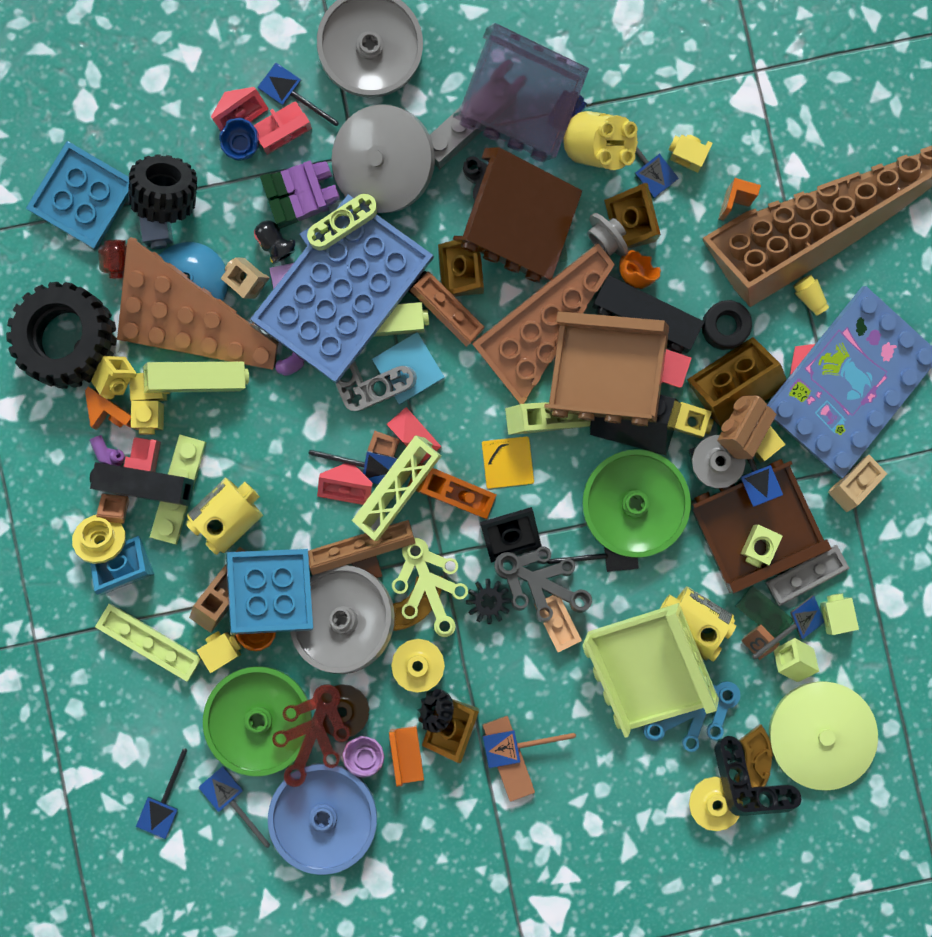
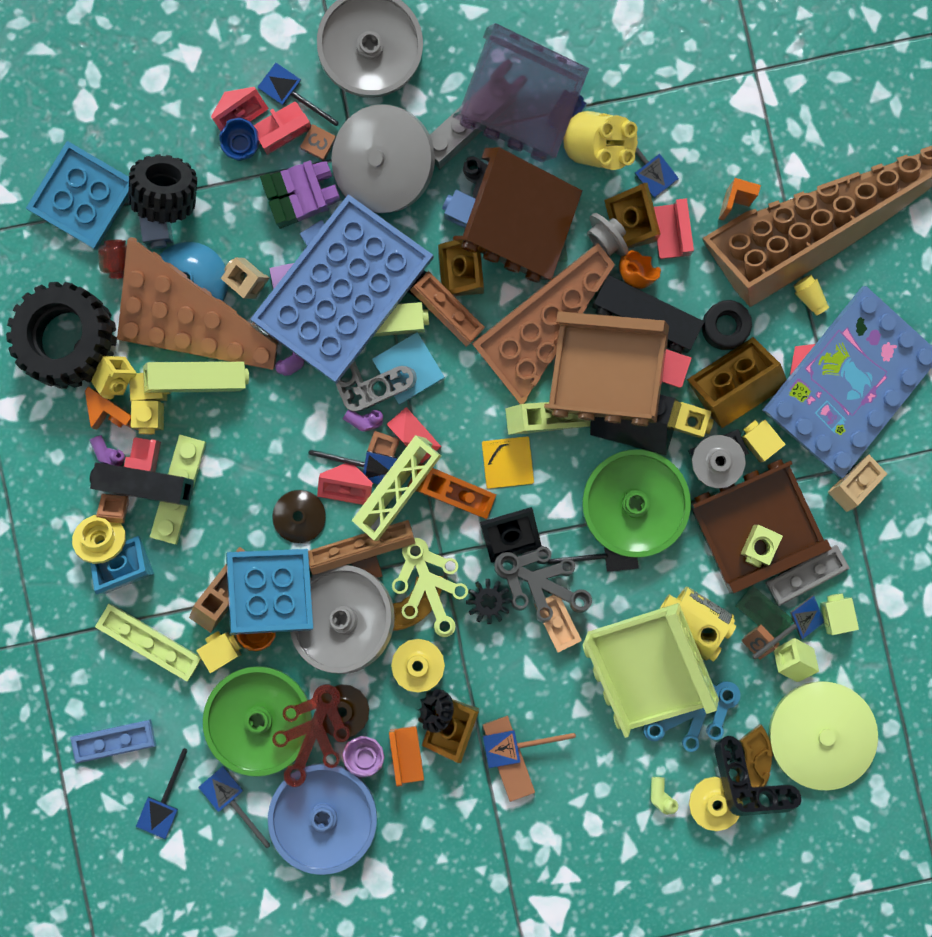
light yellow cylinder [186,477,263,555] -> none
black animal [254,220,296,264] -> none
yellowish green beam [307,194,377,250] -> none
light yellow brick [668,134,713,173] -> none
medium nougat brick [717,396,777,459] -> none
piece [740,459,783,507] -> none
none -> medium blue tile [70,719,156,764]
none -> dark brown dish [272,490,326,543]
none -> nougat tile [300,124,336,161]
none -> medium lavender arm [343,409,383,432]
none -> medium blue brick [442,190,476,228]
none -> yellowish green arm [651,777,678,815]
none -> coral panel [654,198,694,259]

